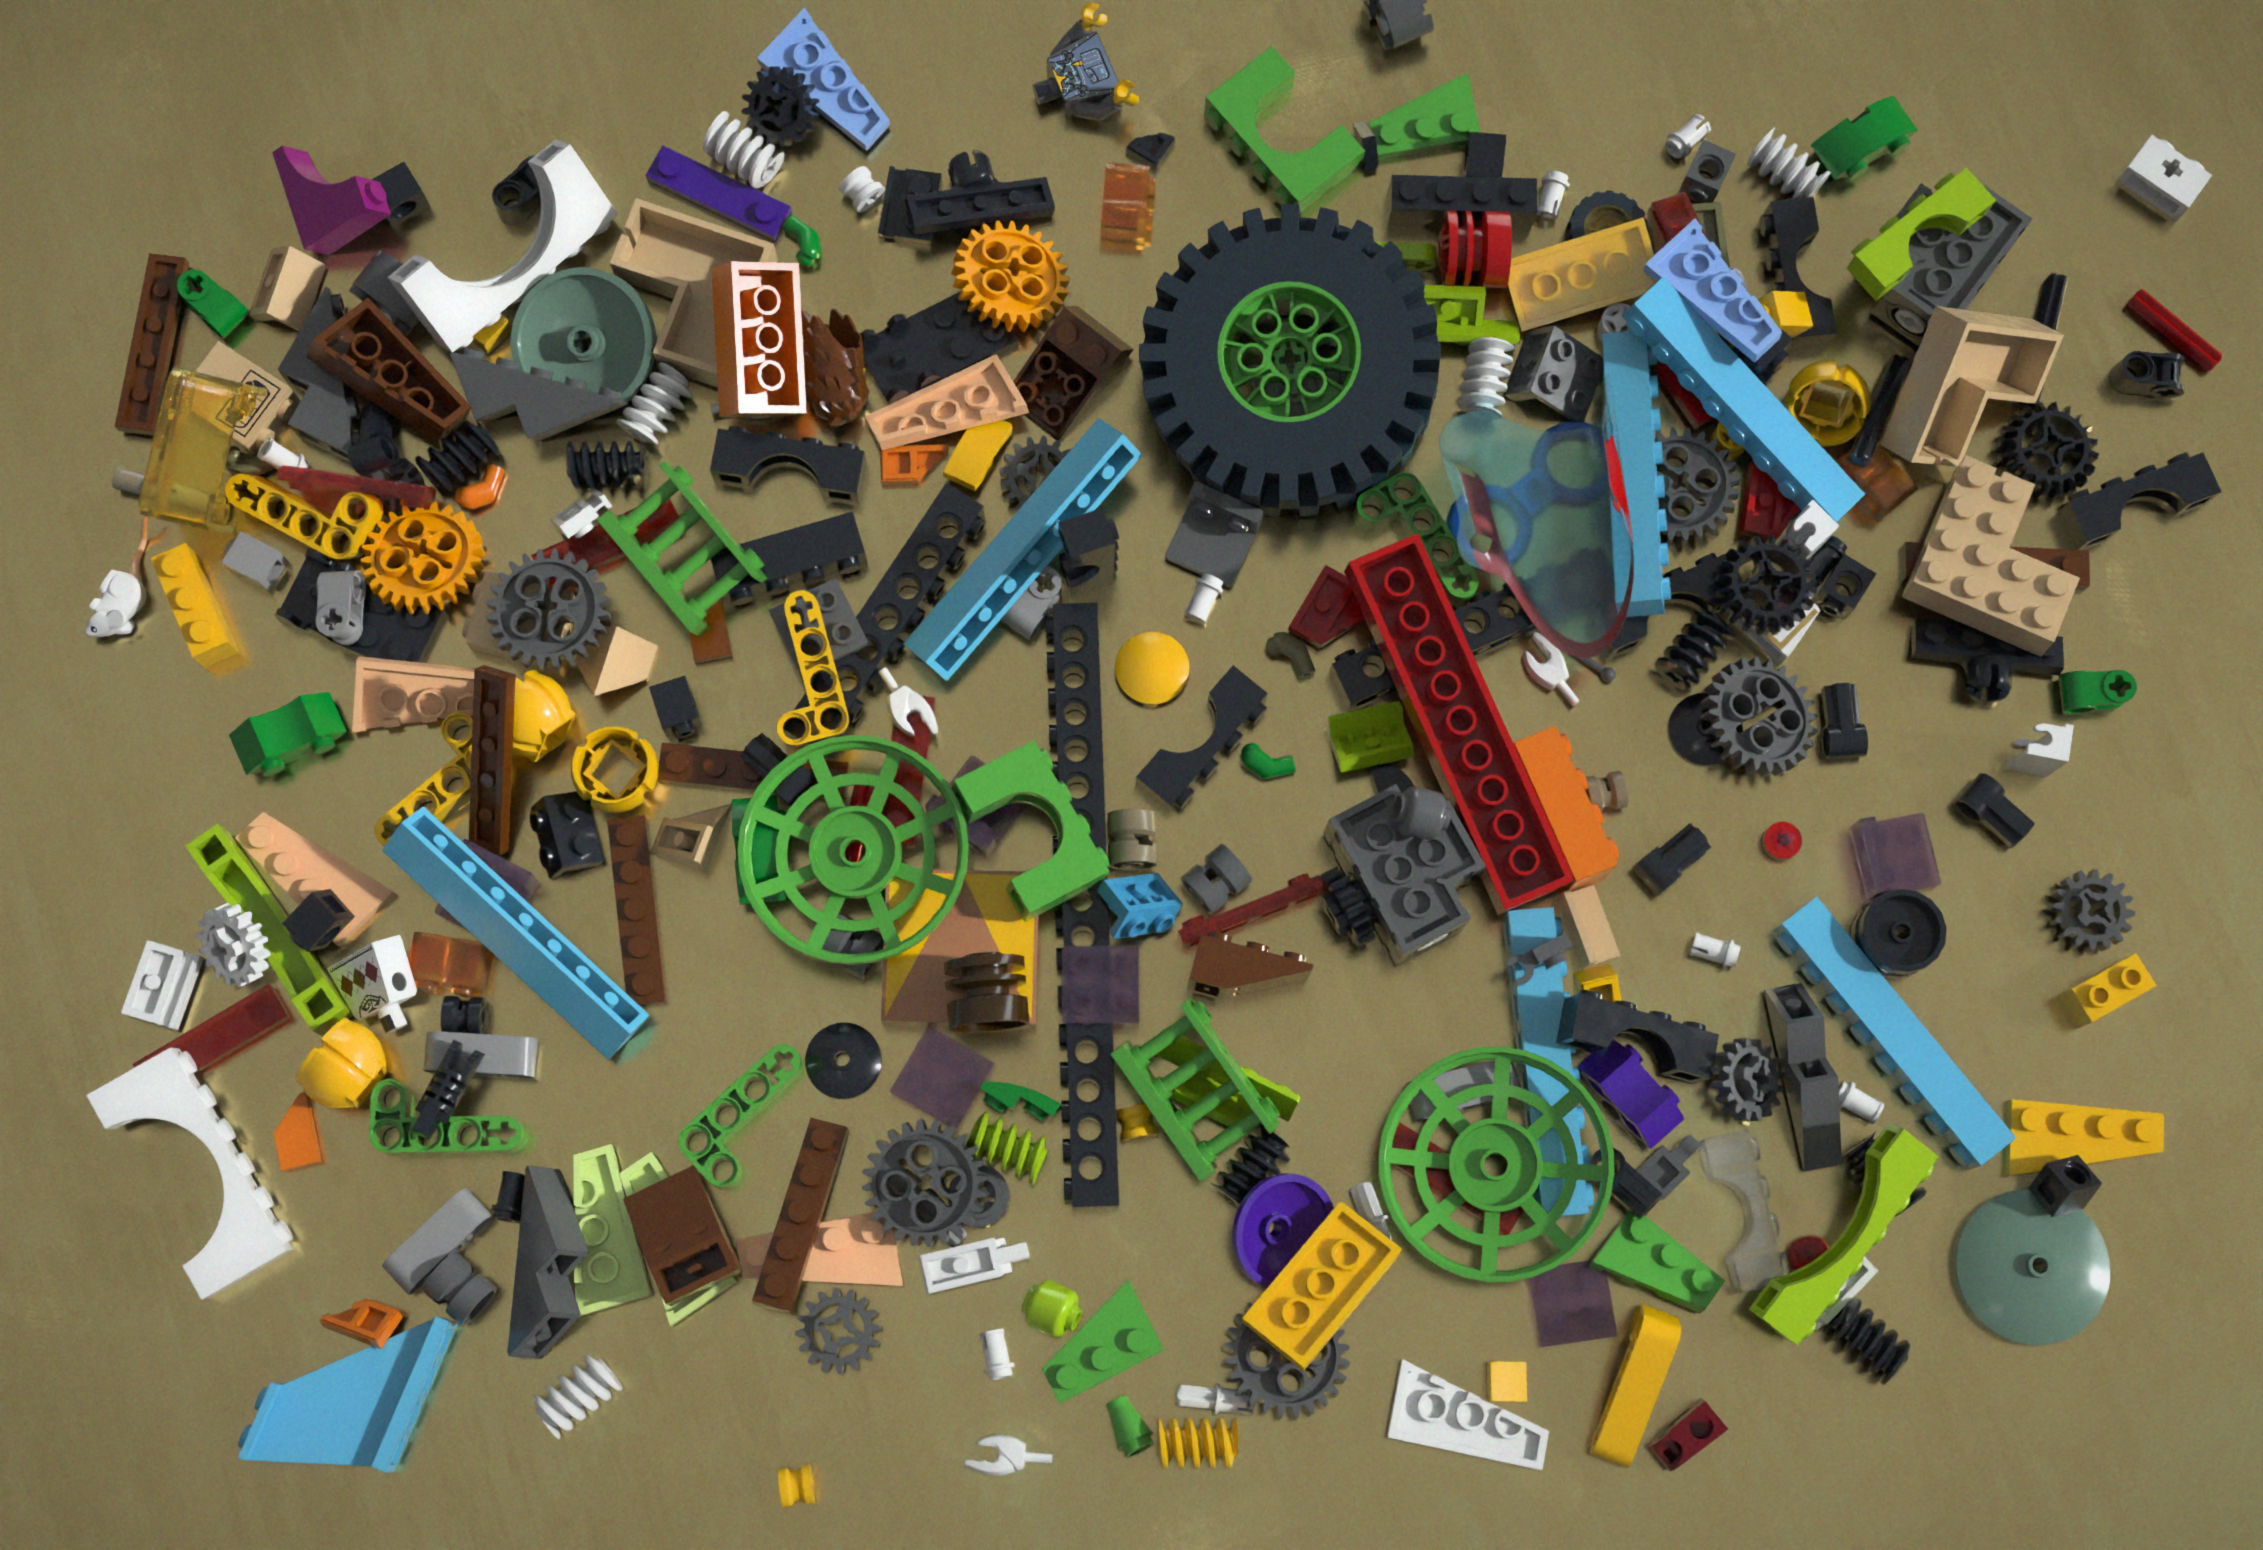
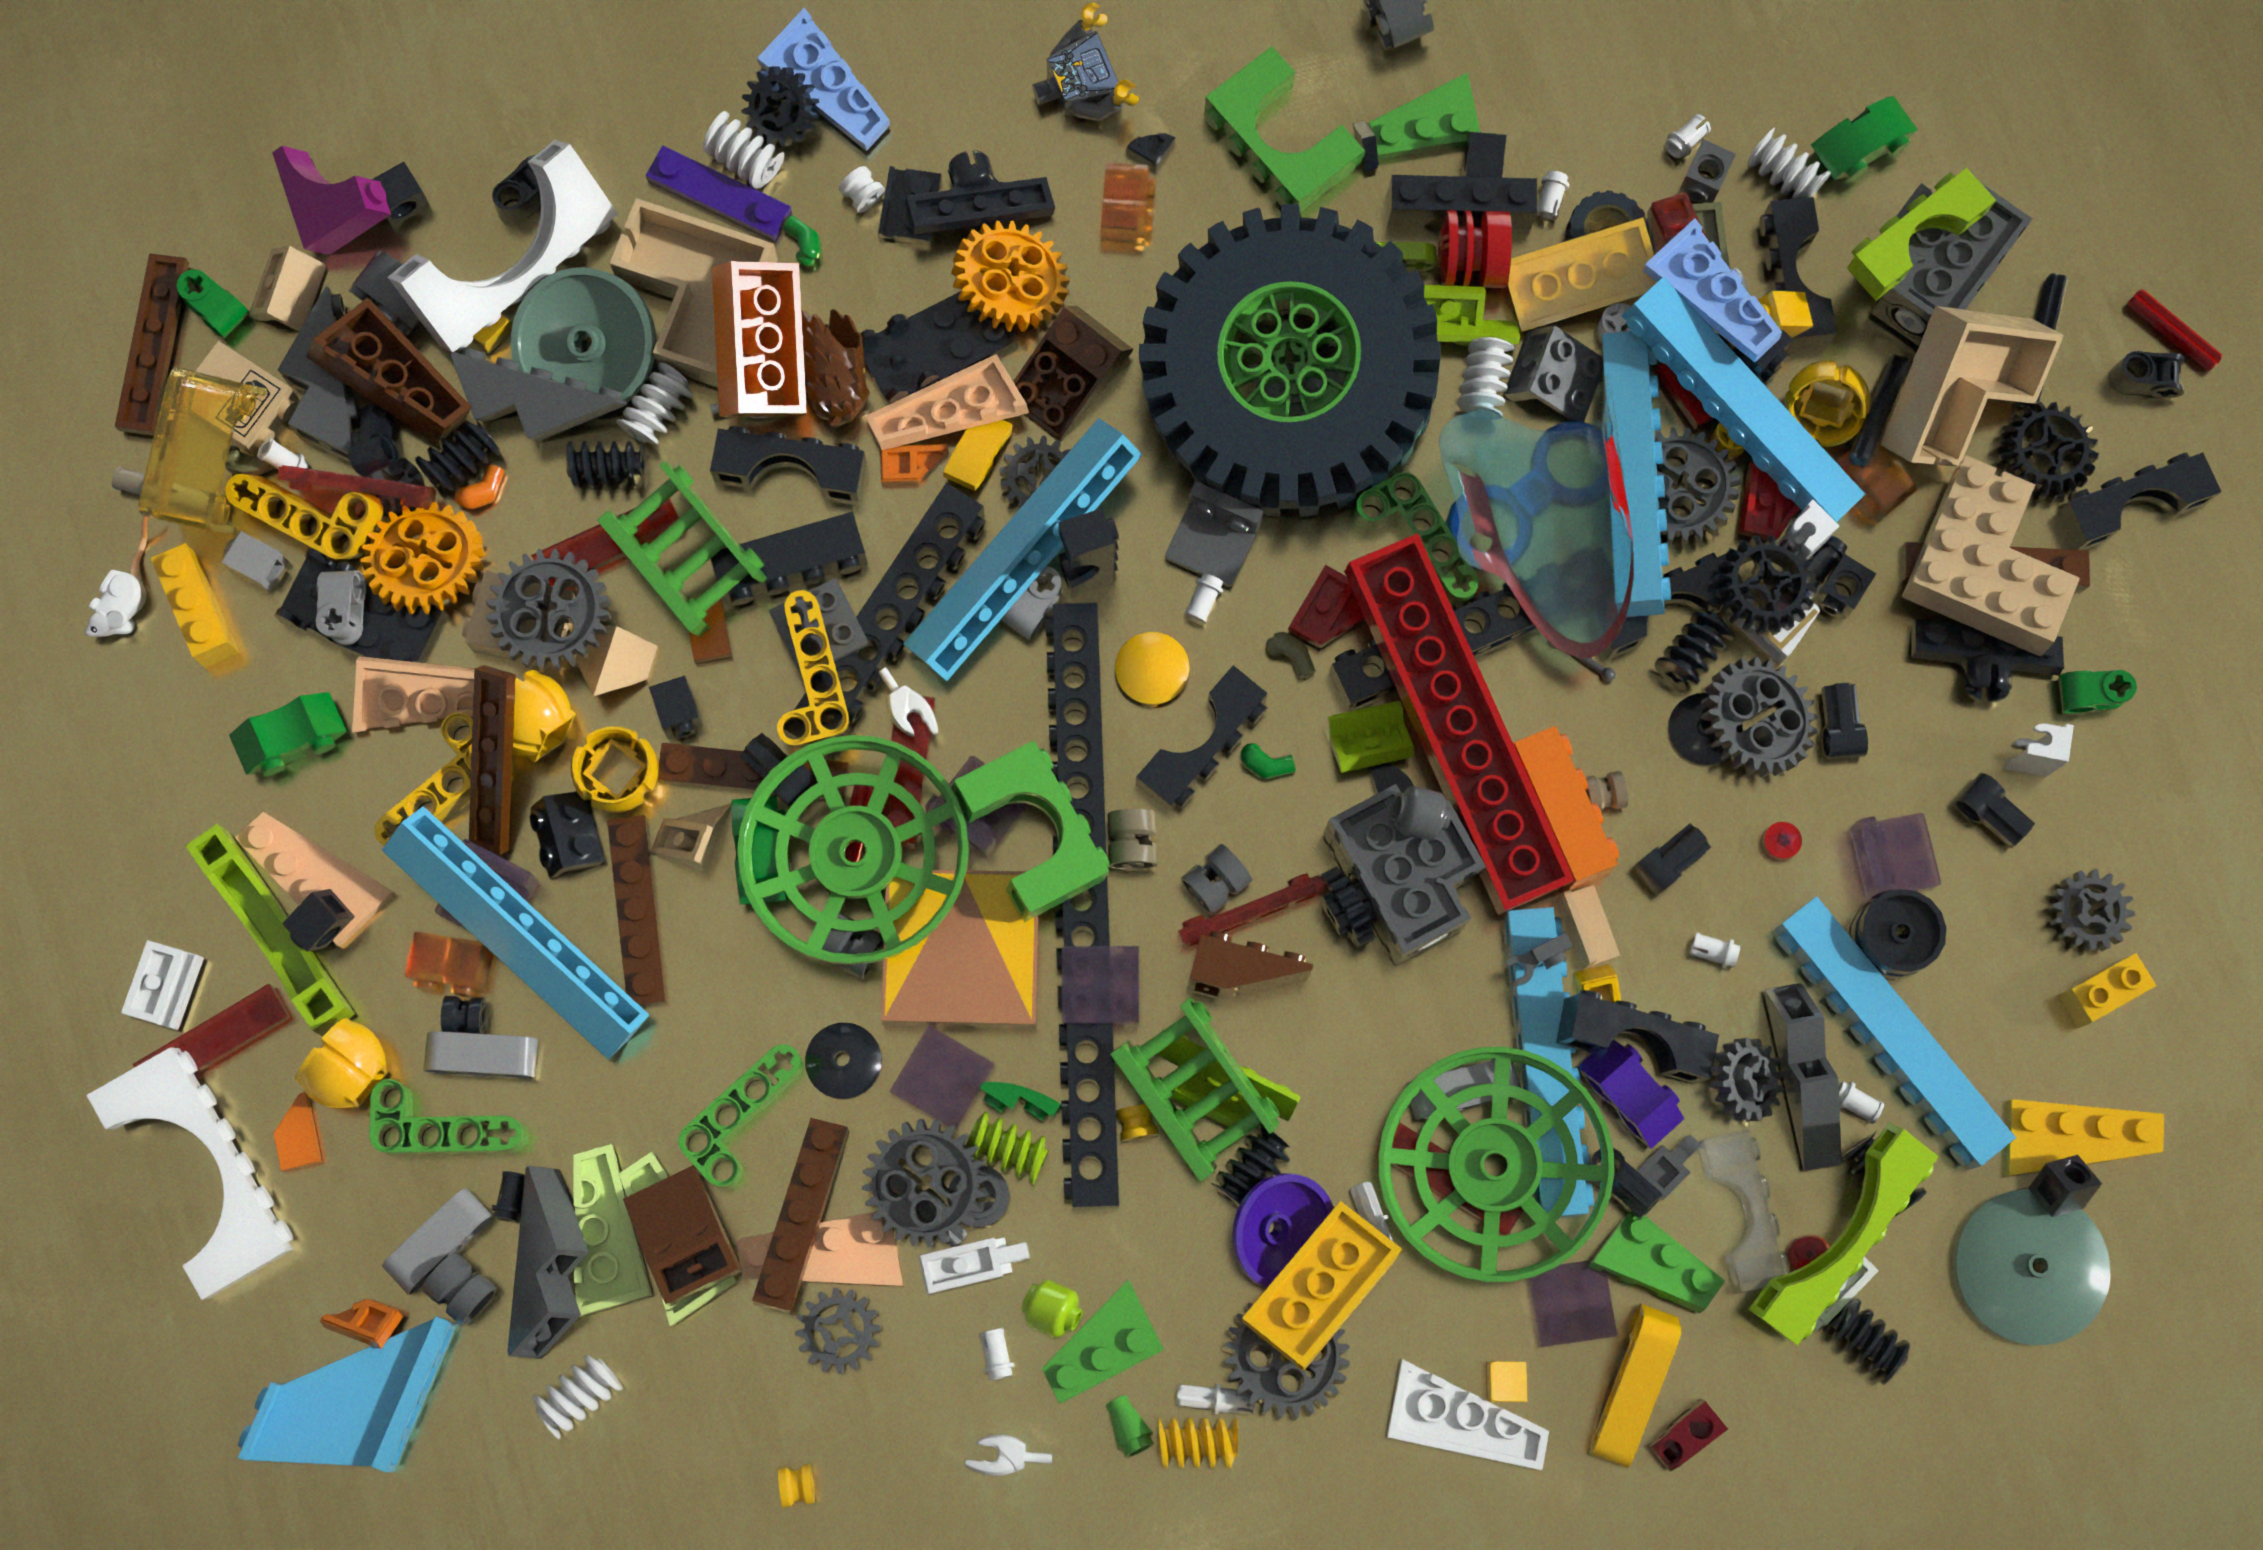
white gear [196,903,271,987] -> none
white torso [327,934,417,1034] -> none
black hinge [413,1040,485,1140] -> none
white plate [550,488,612,539] -> none
dark brown wheel [944,952,1029,1033] -> none
dark azure bracket [1097,873,1183,939] -> none
white hand [1523,632,1580,707] -> none
white brick [2117,135,2212,221] -> none

